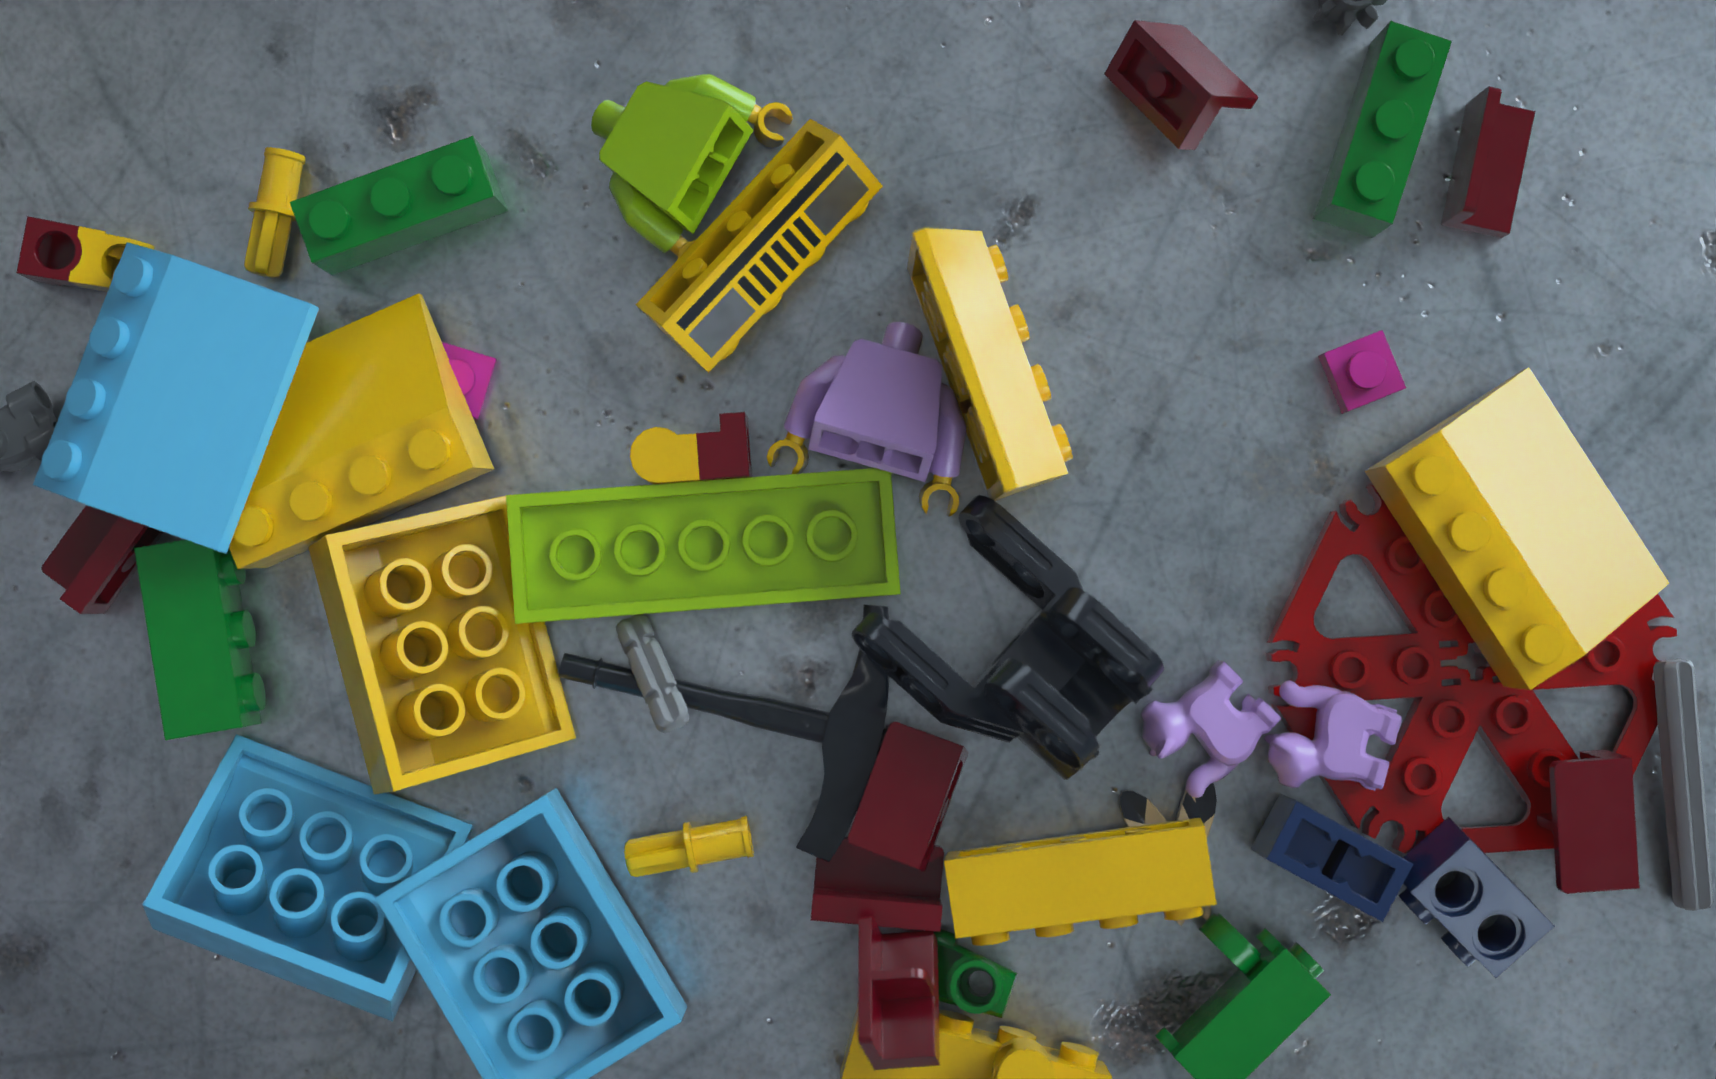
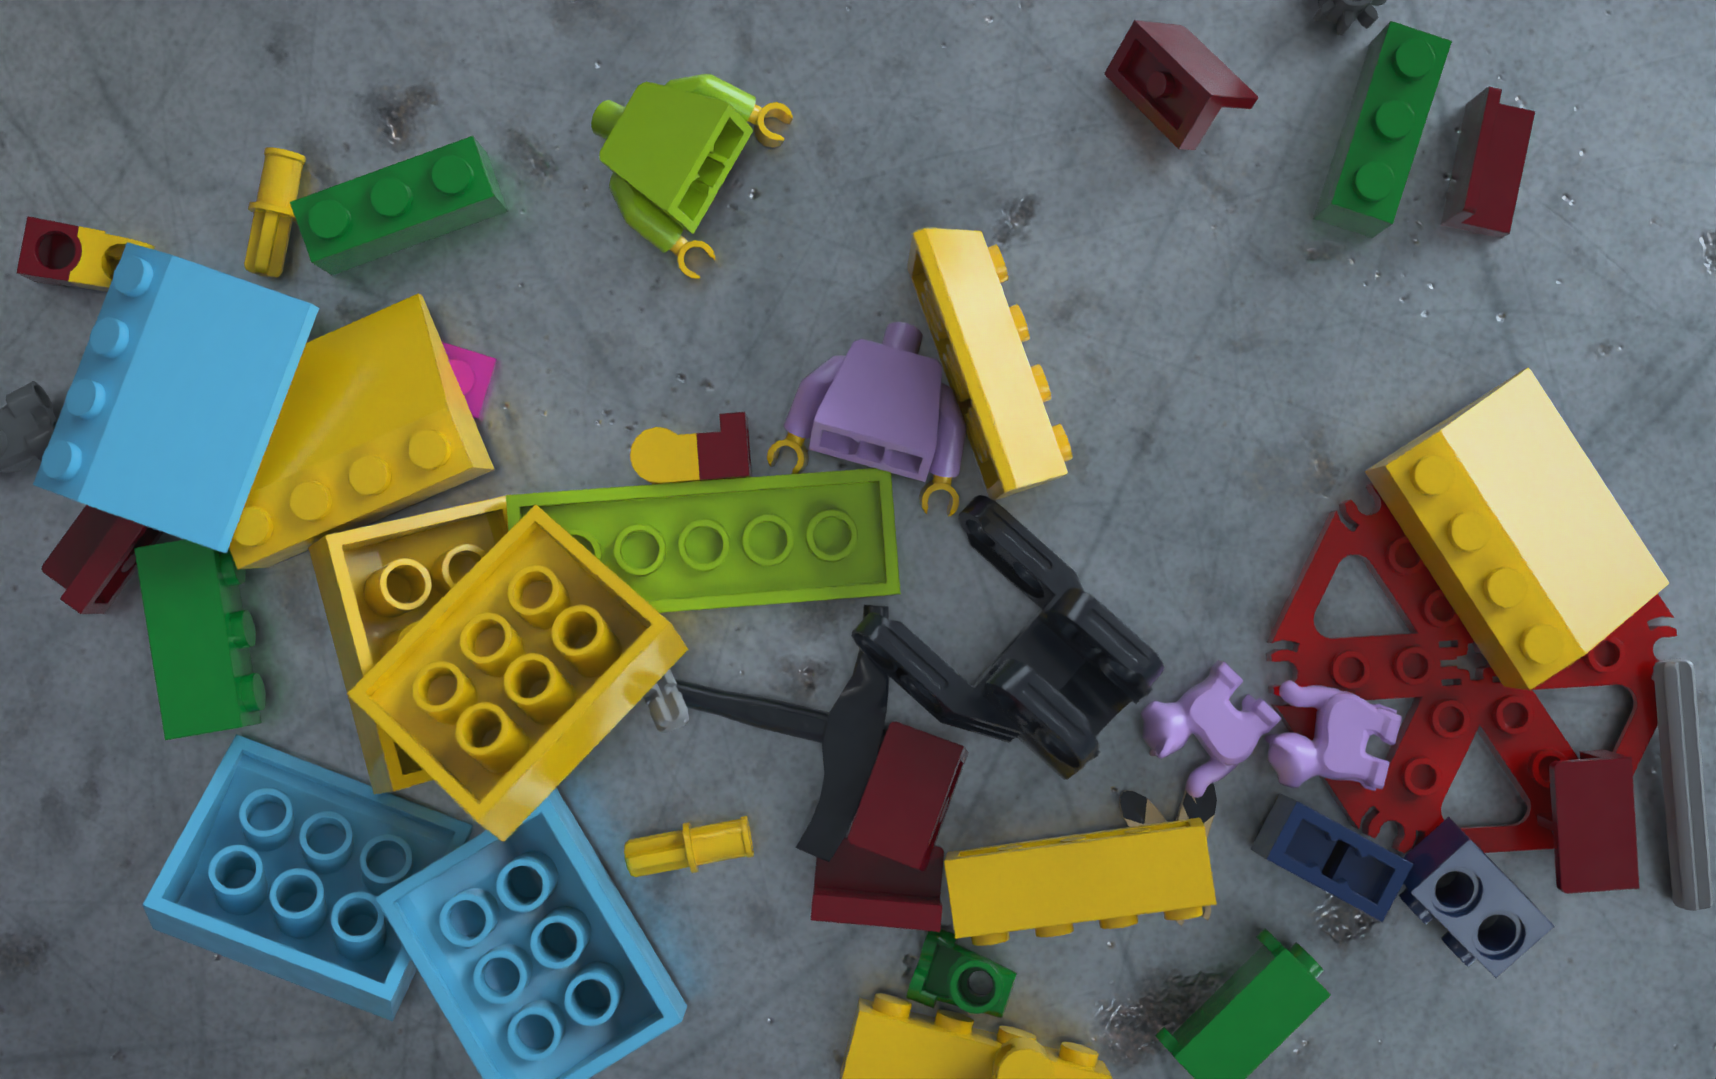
yellow brick [636,119,883,373] -> none
dark red panel [858,915,940,1070] -> none
green tile [1199,913,1261,975] -> none
dark pink plate [1318,330,1406,414] -> none
none -> yellow slope [347,504,688,842]

